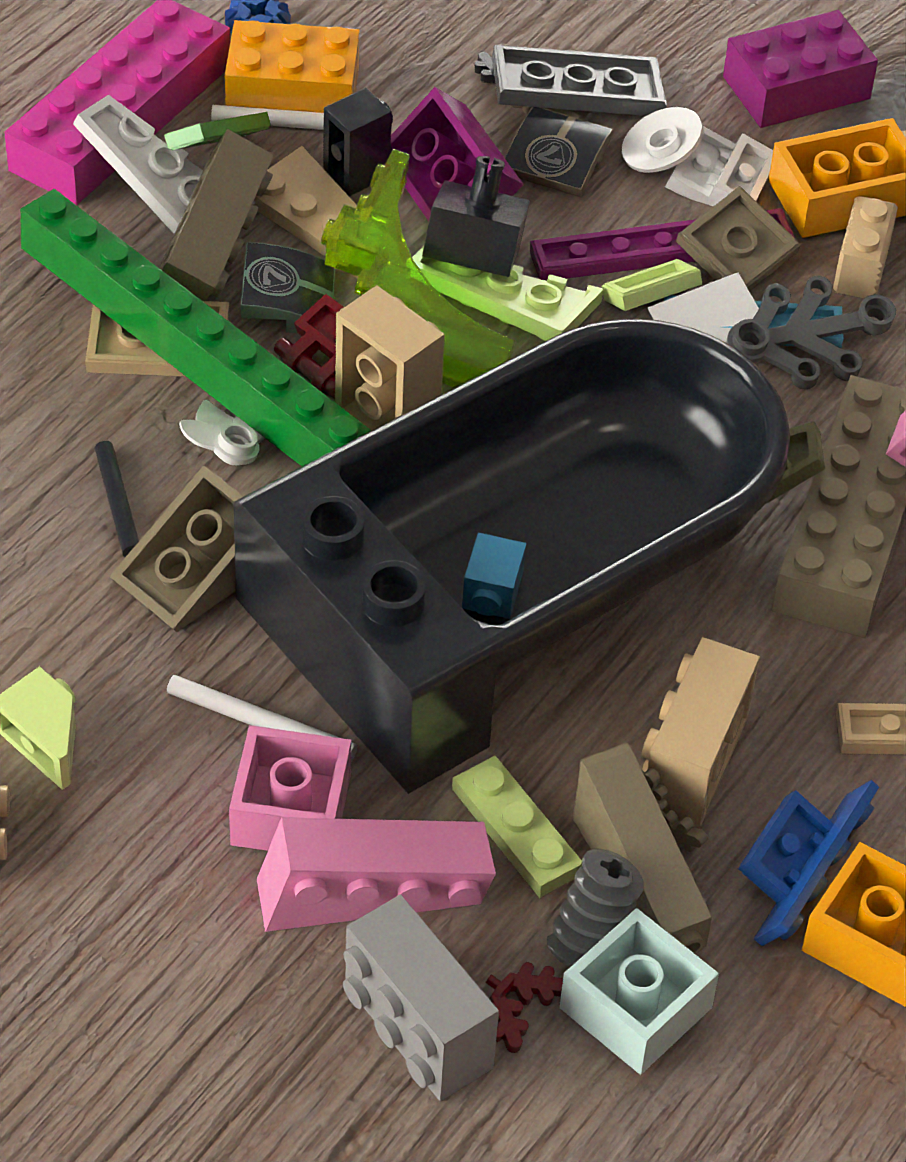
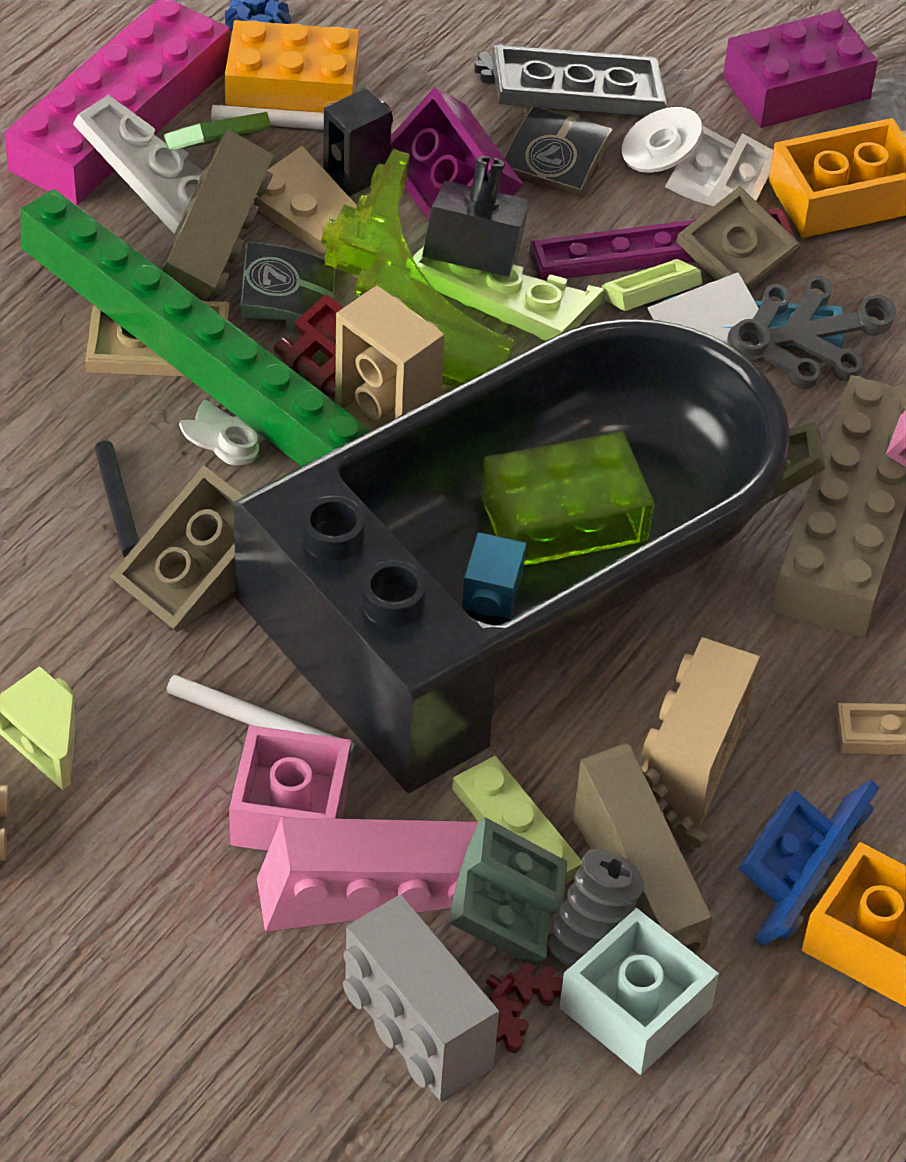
tan brick [833,196,898,299] -> none
none -> sand green slope [449,817,567,965]
none -> clear neon green brick [480,431,655,565]

